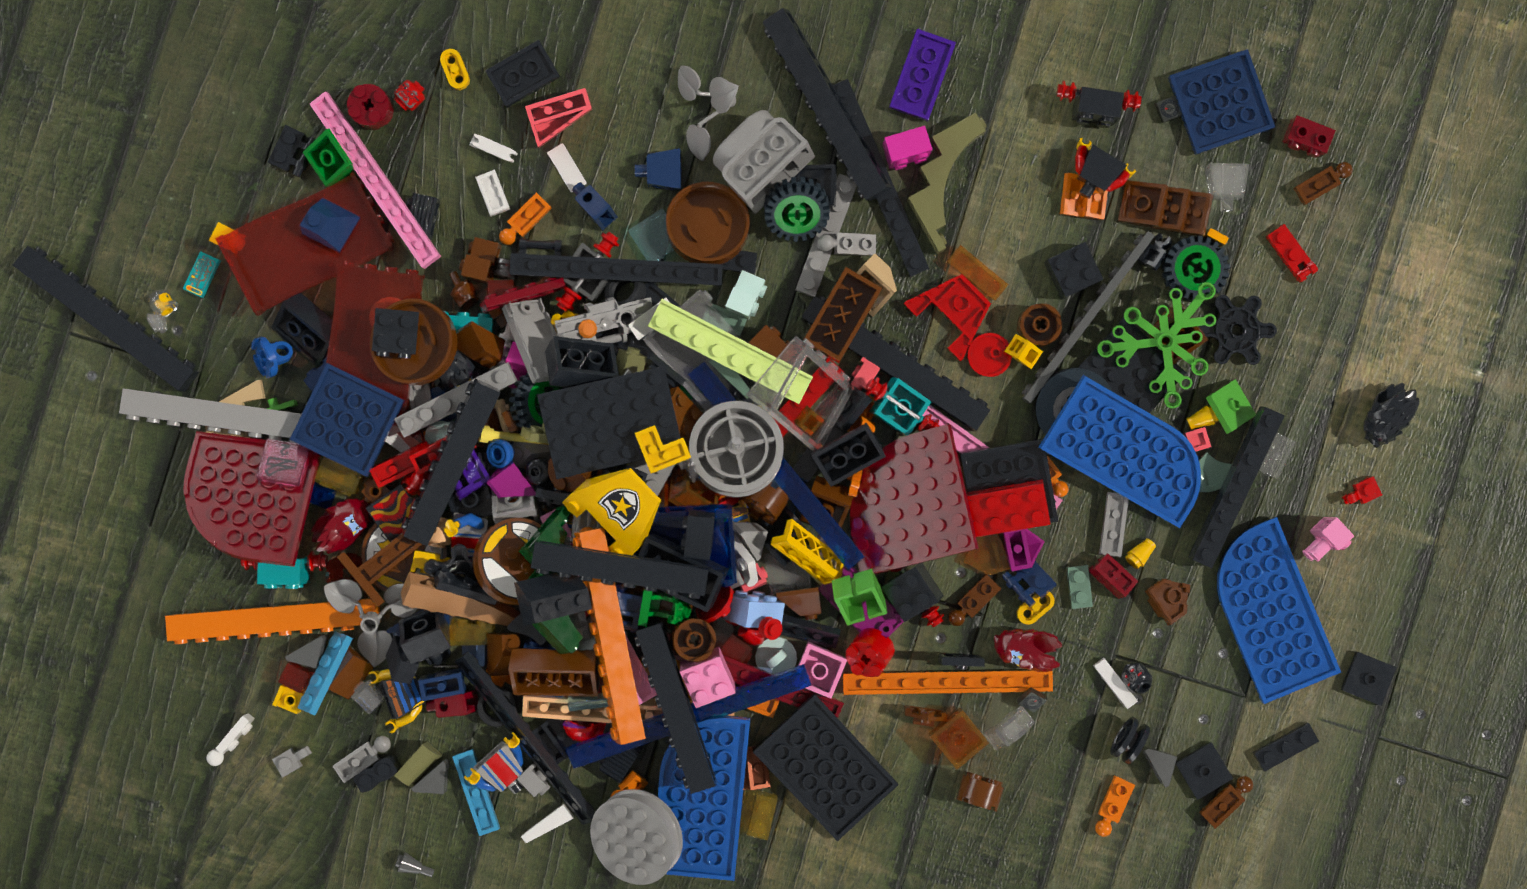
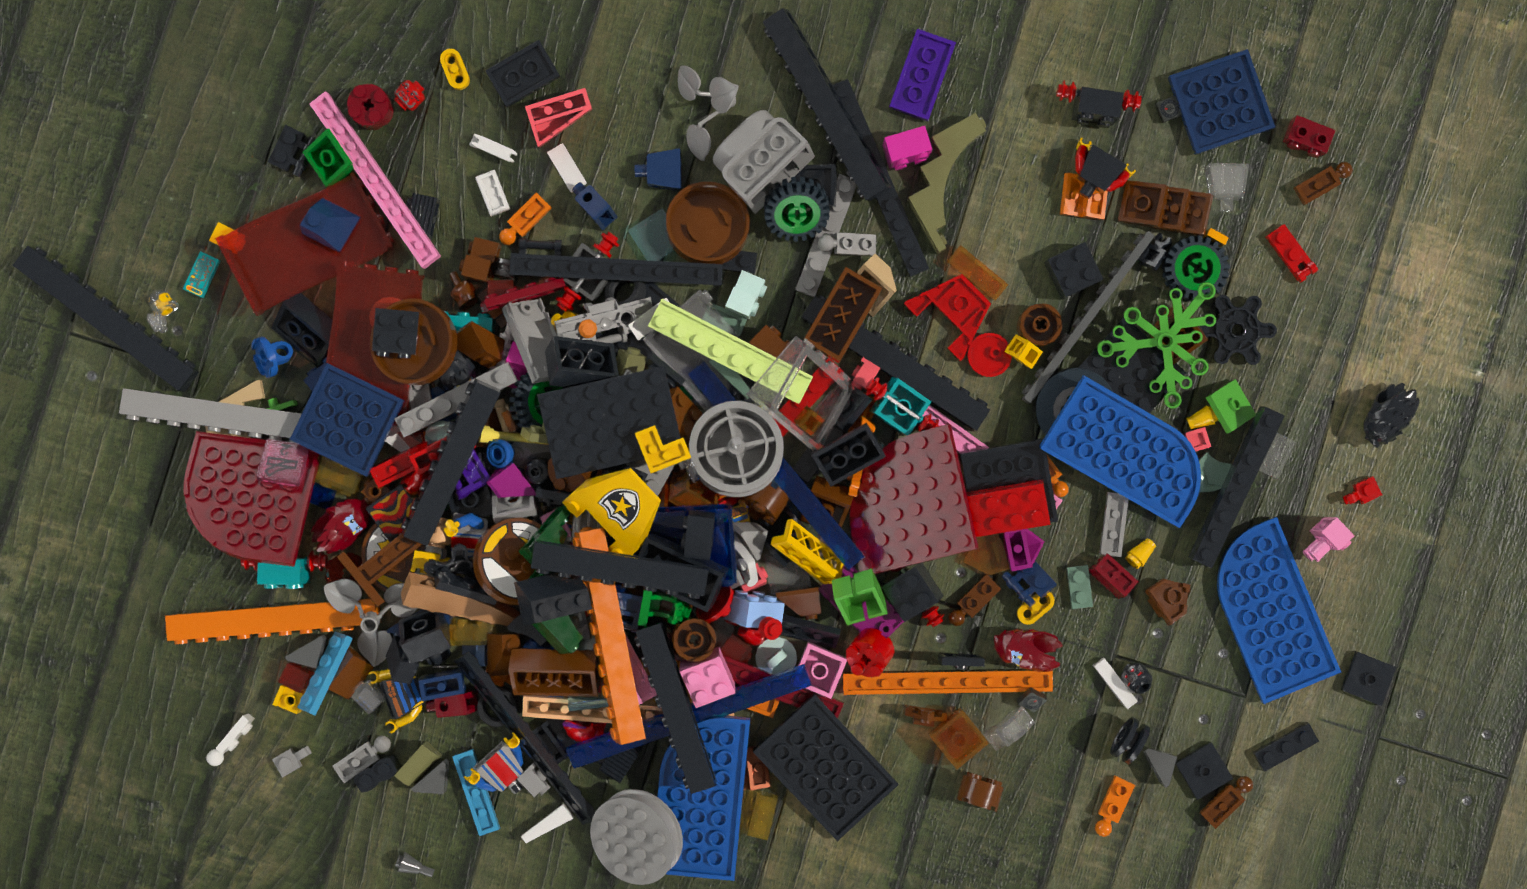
orange plate [610,771,648,797] -> none

